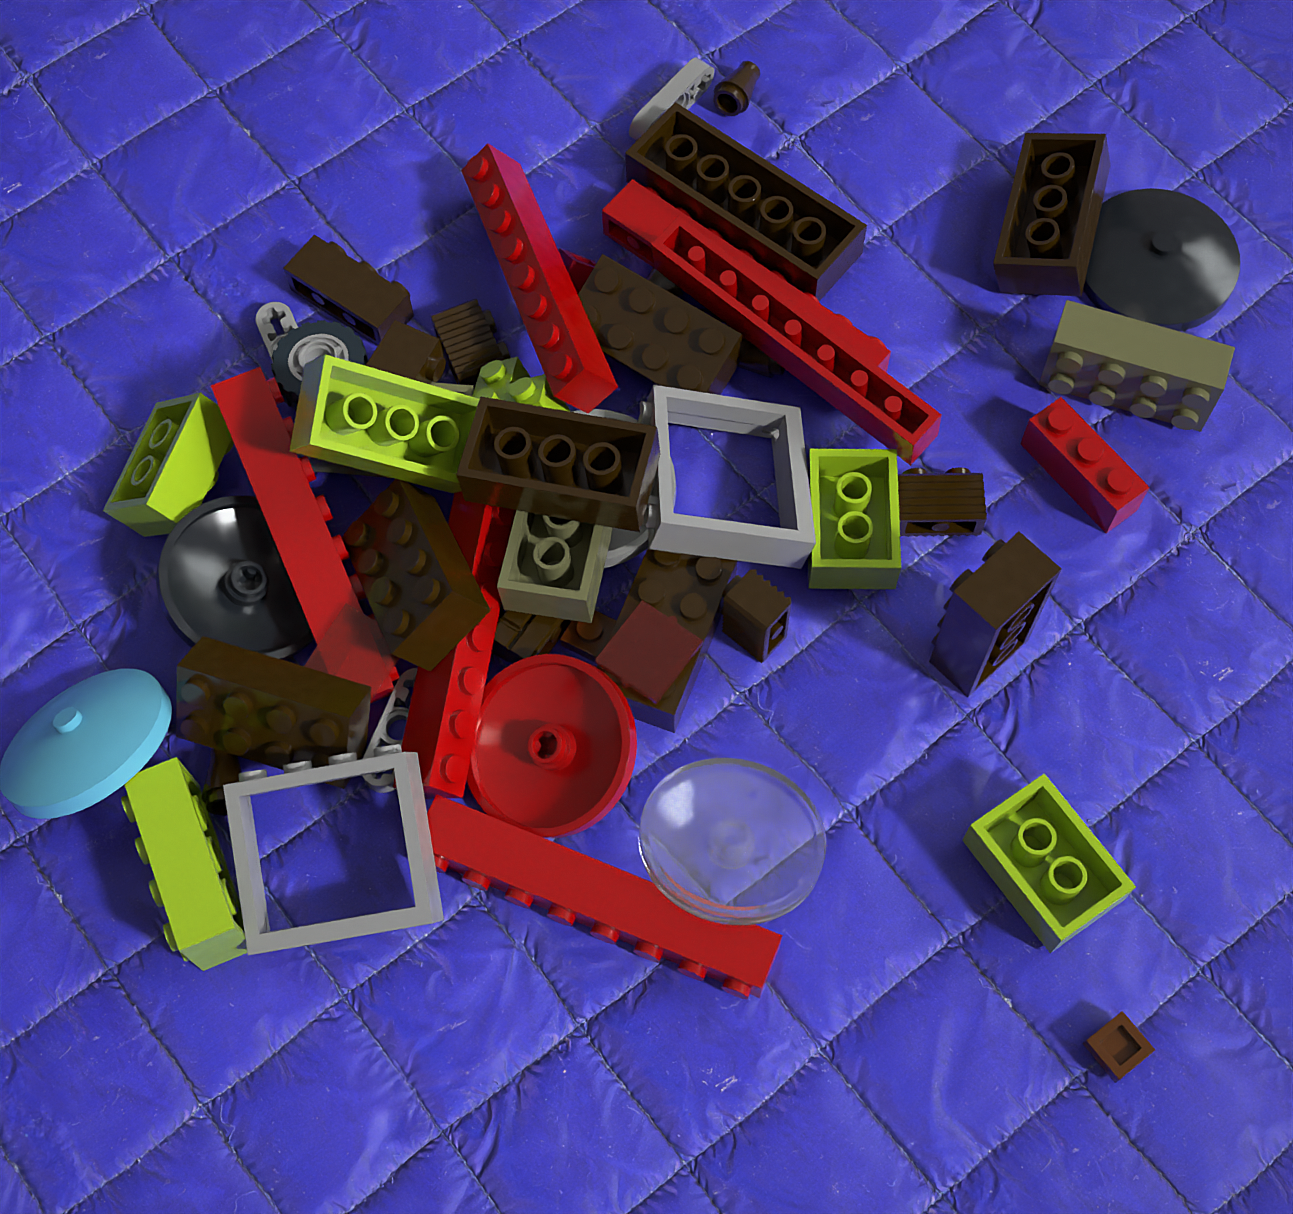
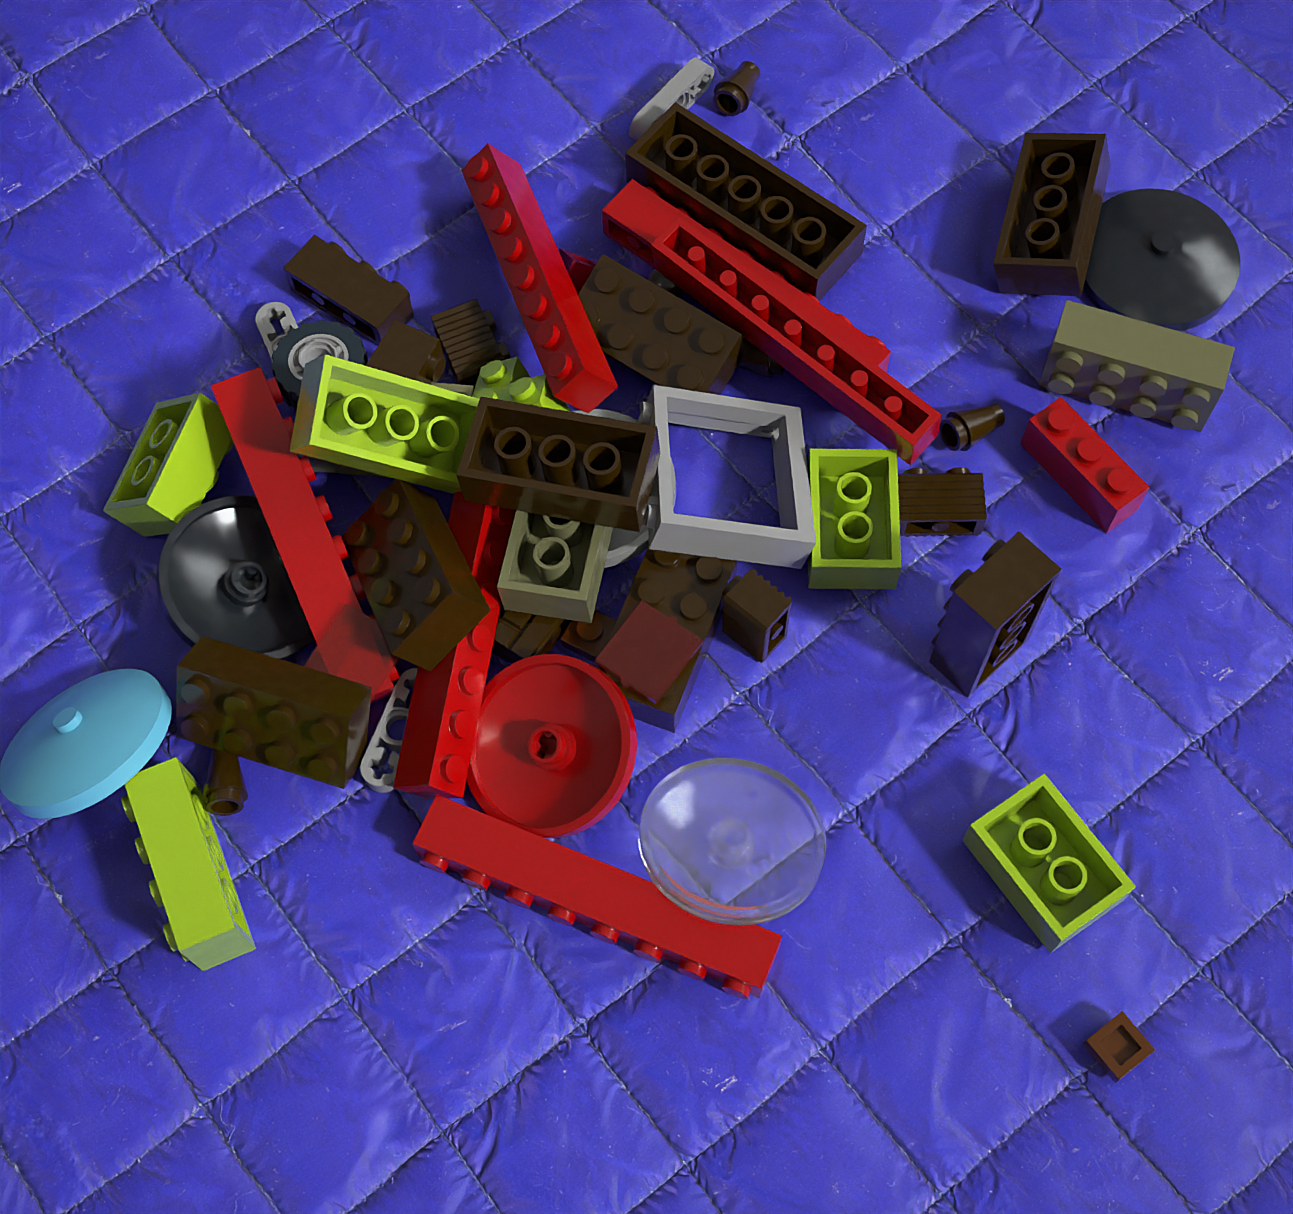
light grey window [223,744,444,956] -> none
none -> dark brown cone [940,403,1005,451]

